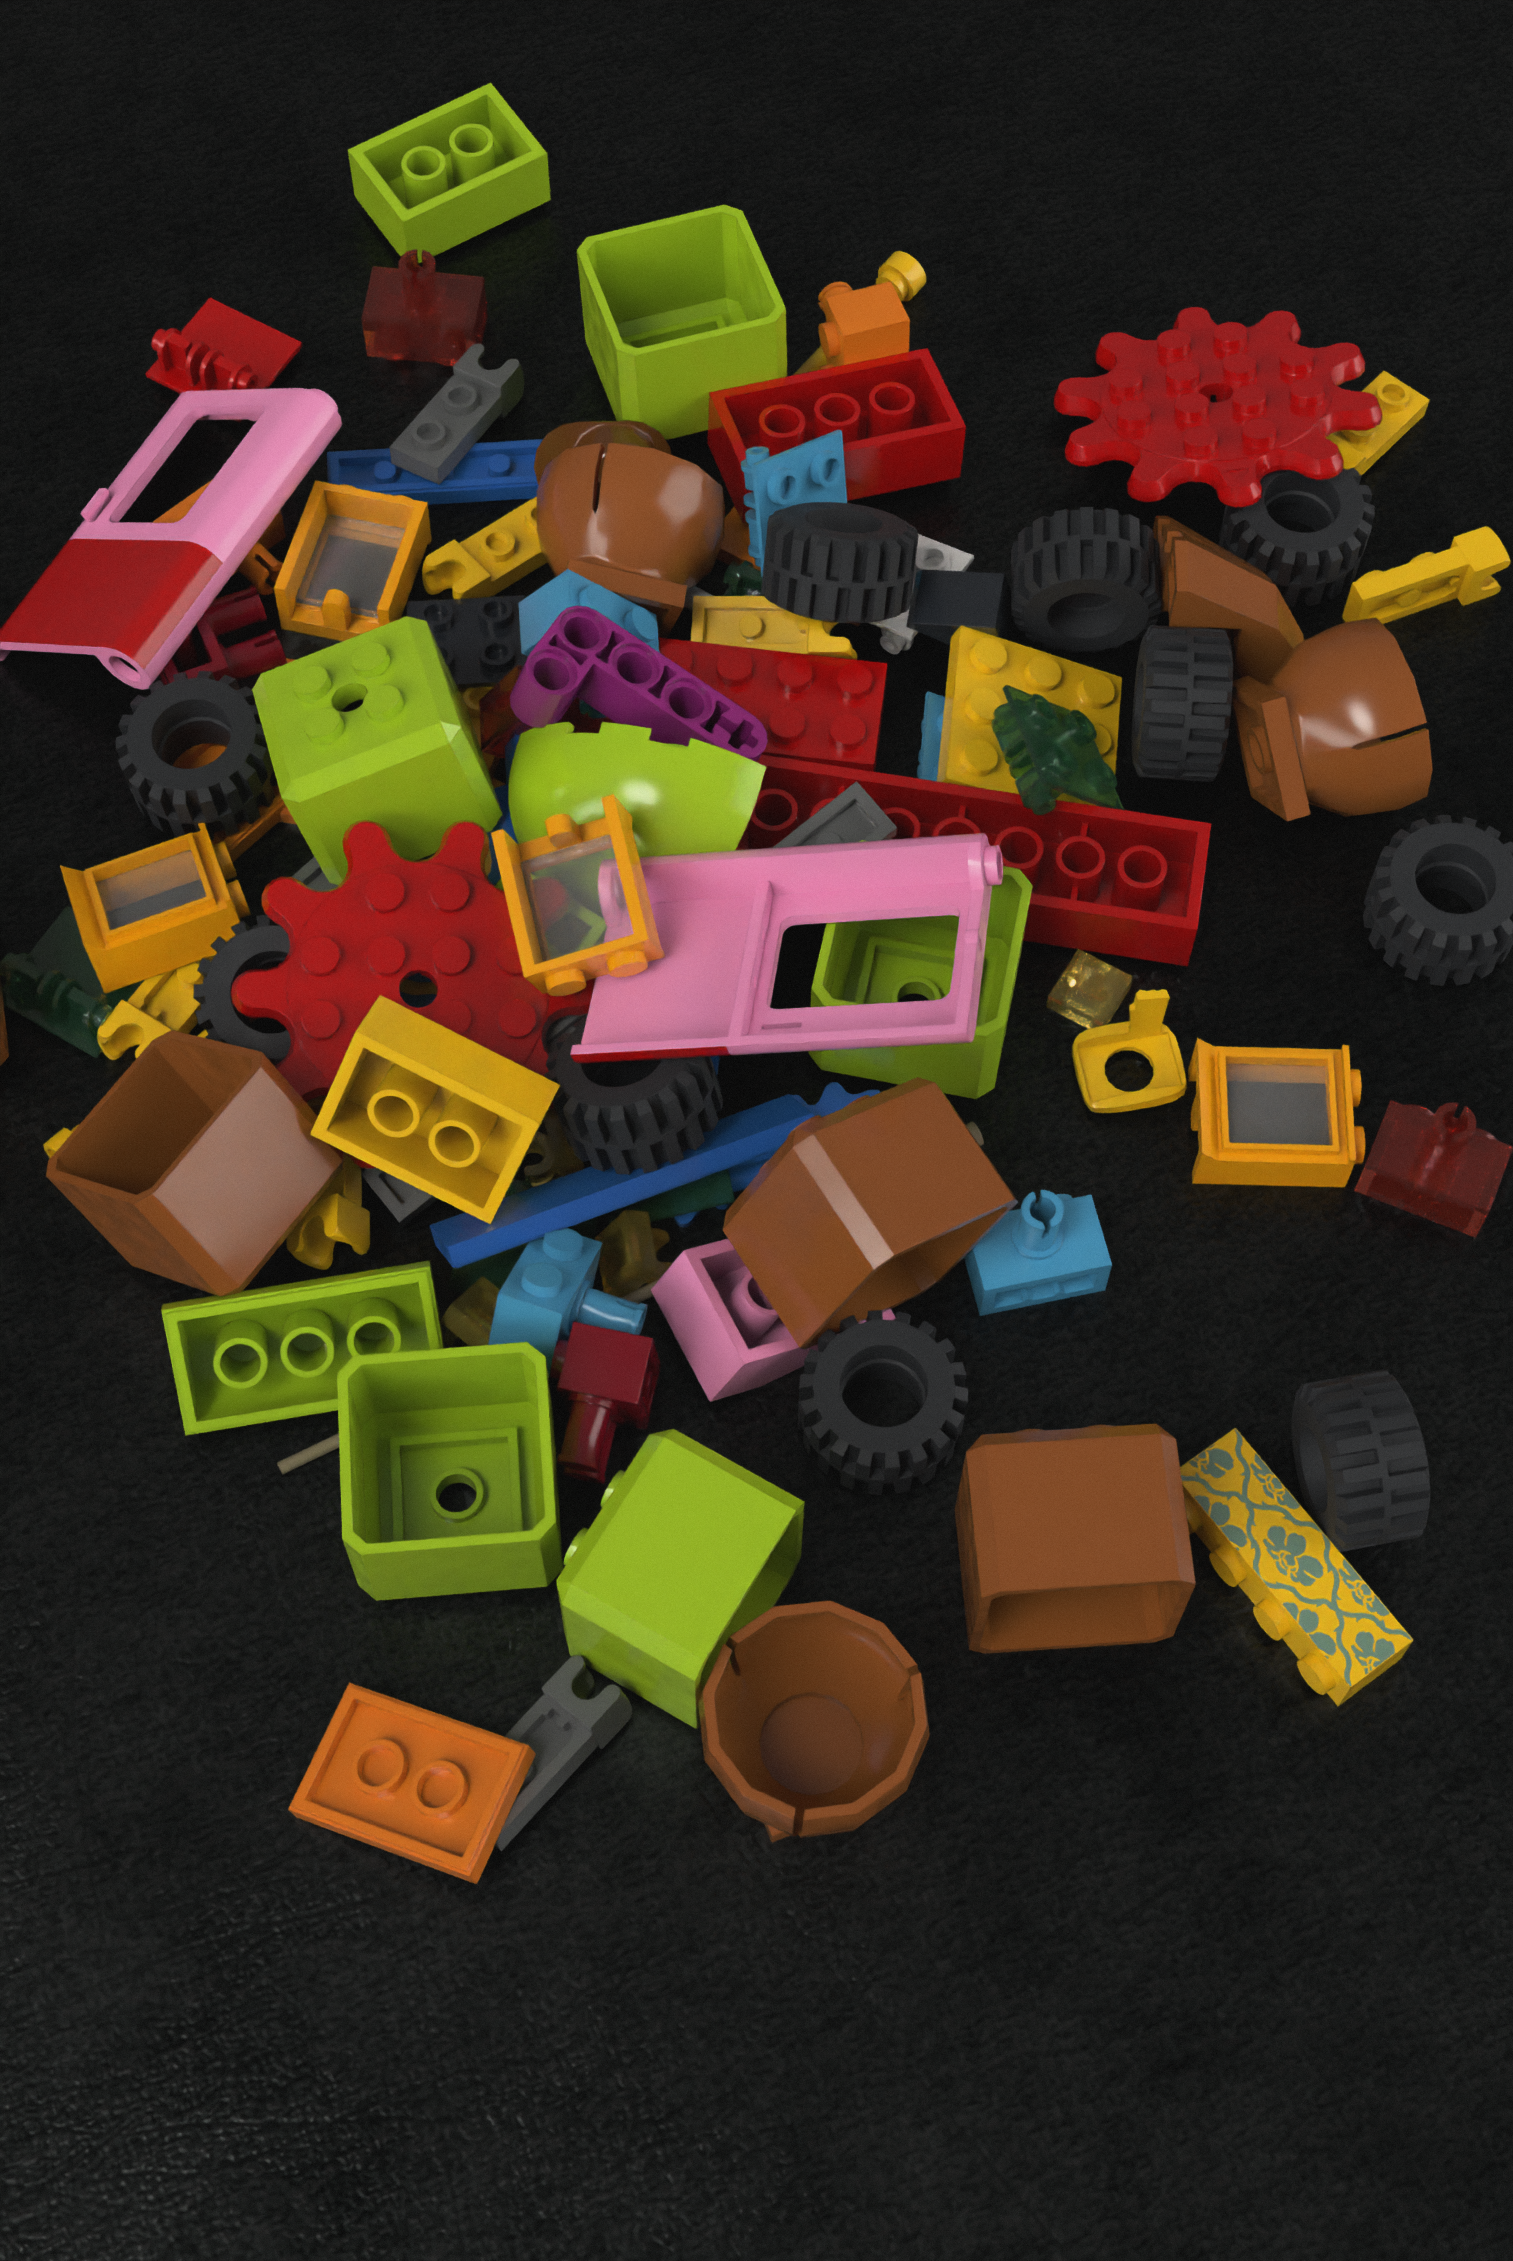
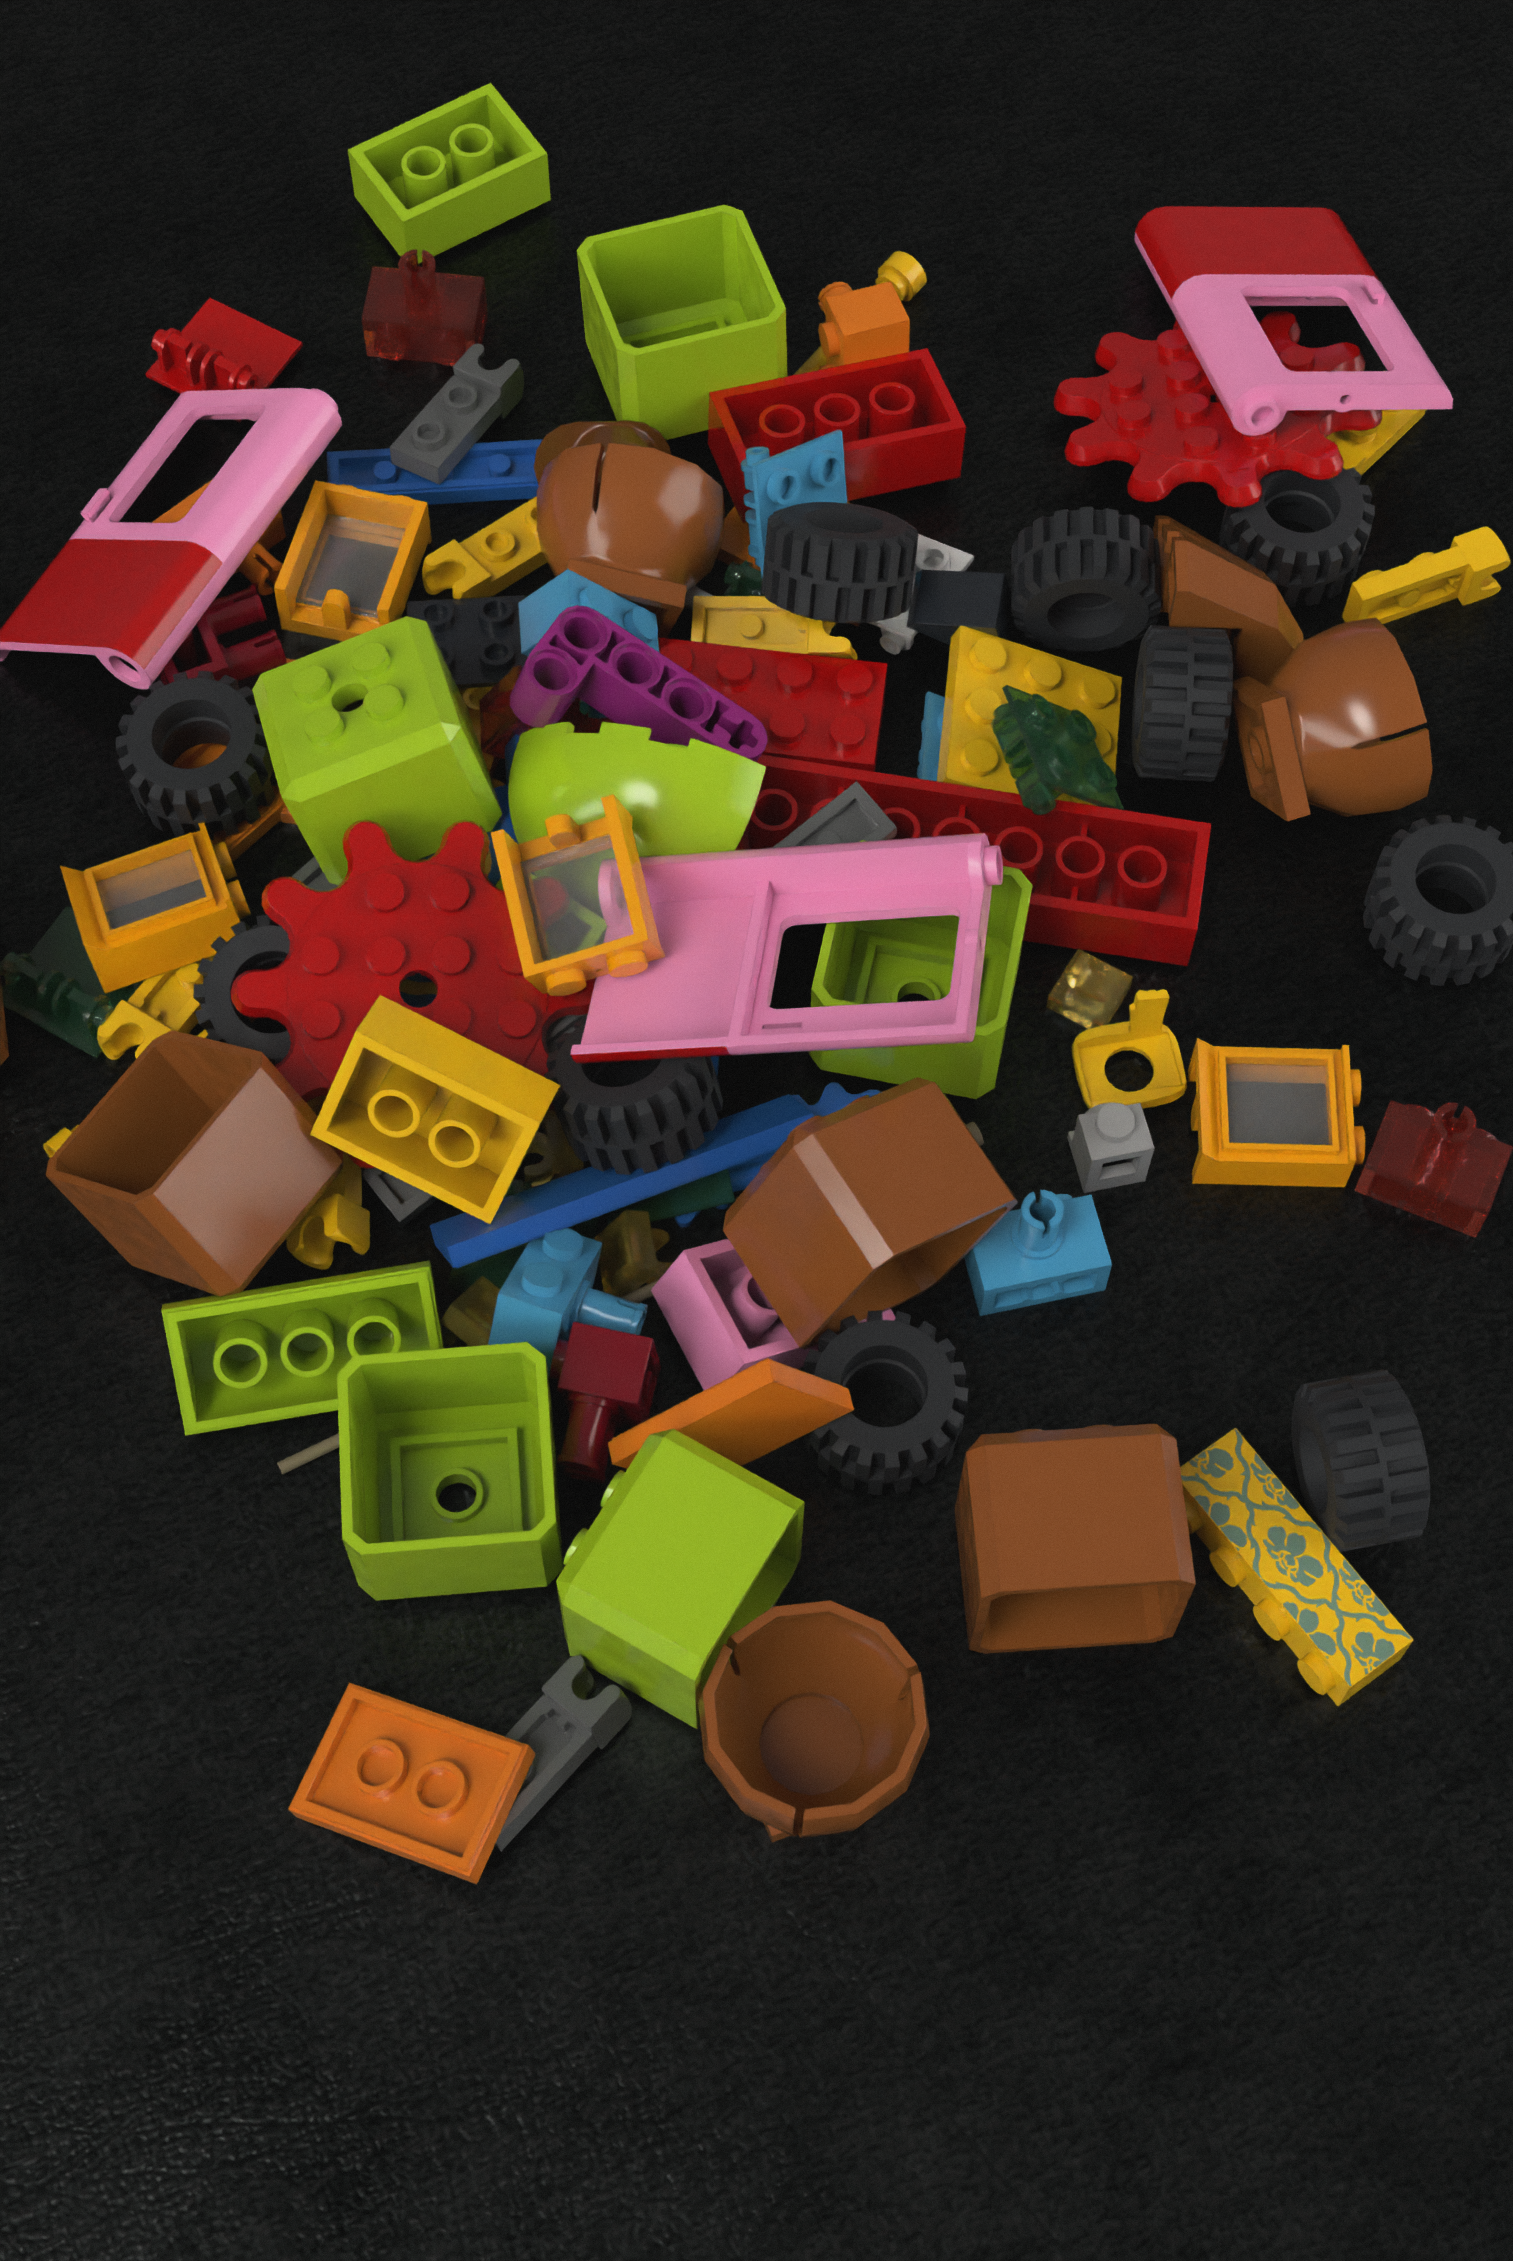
none -> orange tile [608,1358,854,1469]
none -> light grey brick [1067,1102,1154,1193]
none -> bright pink piece [1135,206,1453,436]

